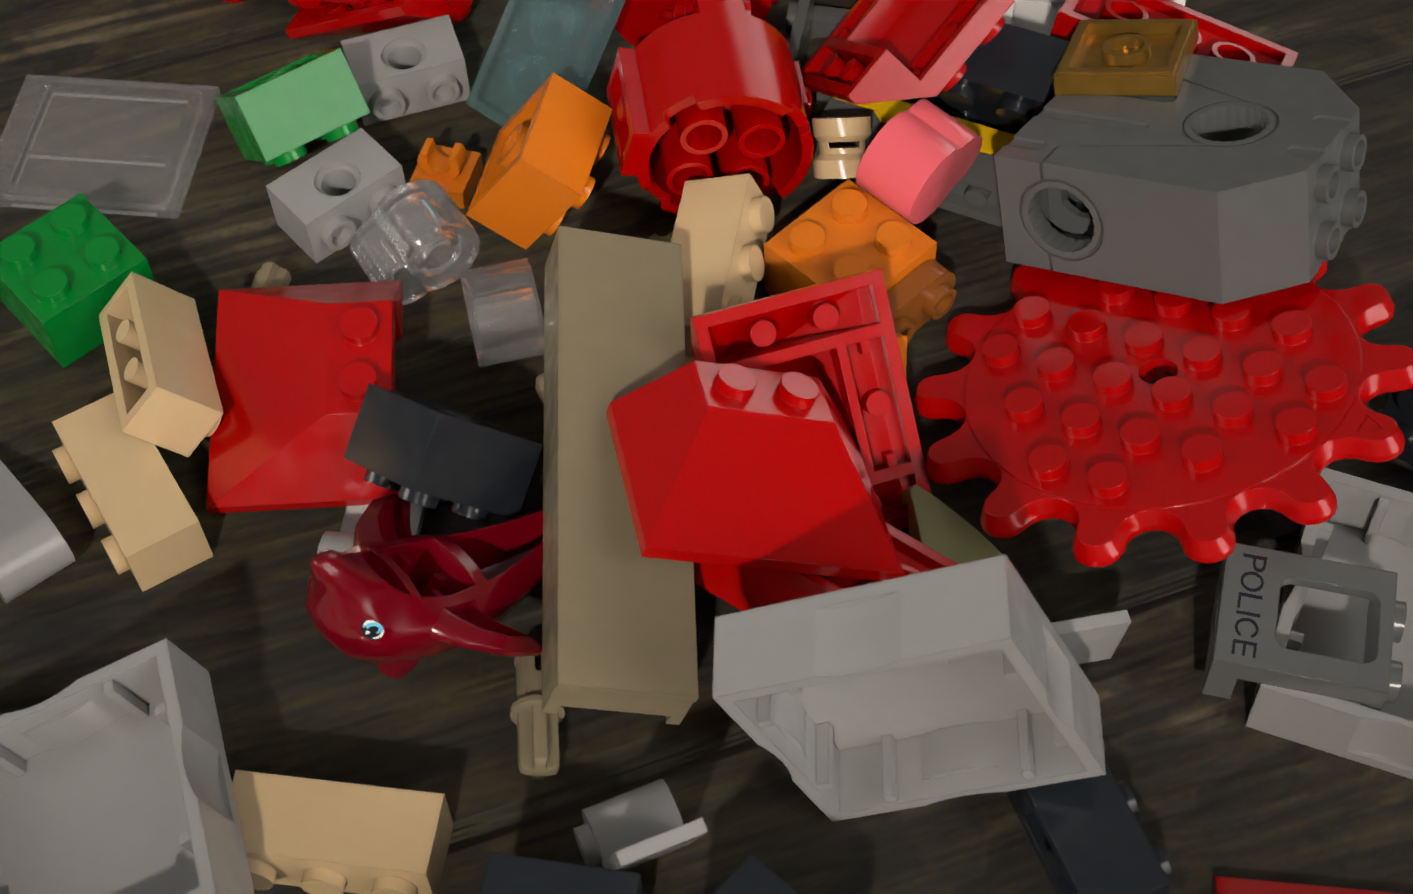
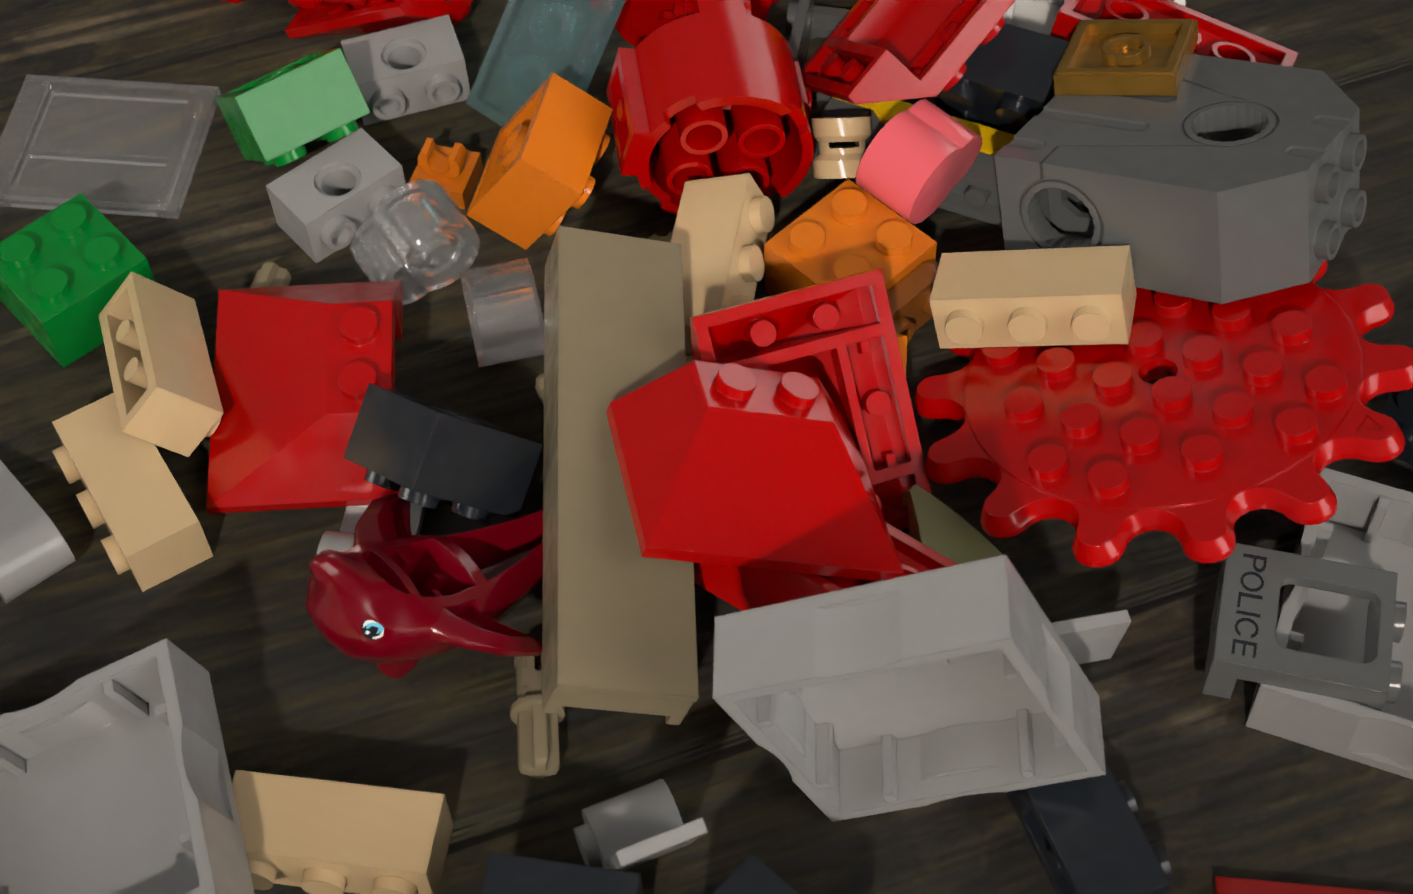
none -> tan brick [929,245,1137,349]

